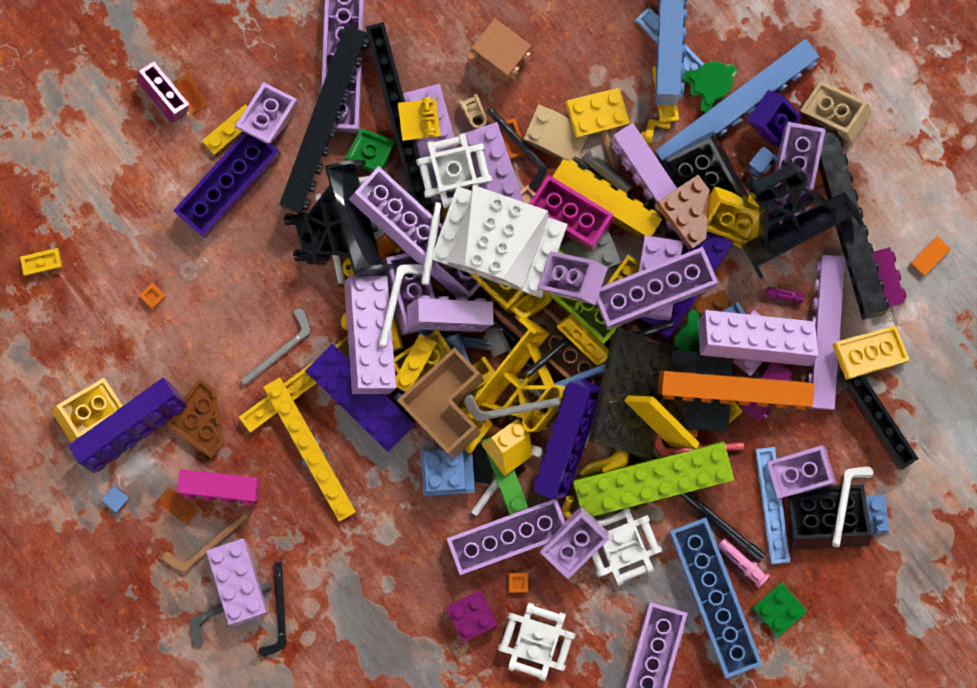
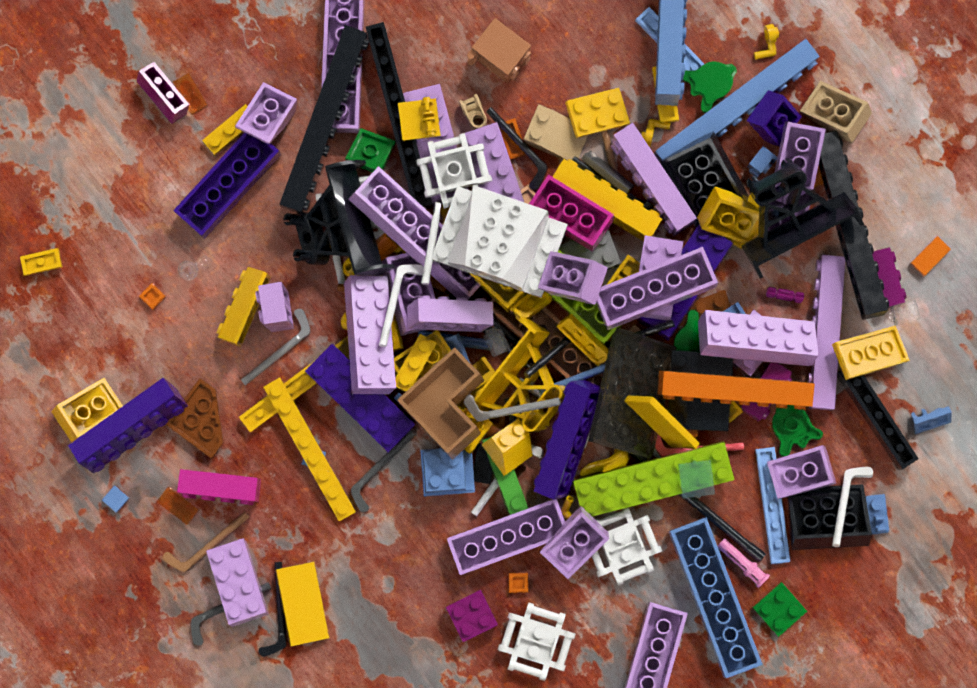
clear brick [114,448,159,488] -> none
plate [655,175,710,251] -> none
none -> yellow slope [217,267,271,348]
none -> lavender brick [255,282,294,332]
none -> yellow tile [276,562,329,646]
none -> dark grey piece [351,430,415,512]
none -> clear light blue piece [679,460,715,498]
none -> yellow plate [753,24,779,60]
none -> green tile [772,405,823,457]
none -> medium blue plate [911,406,952,434]

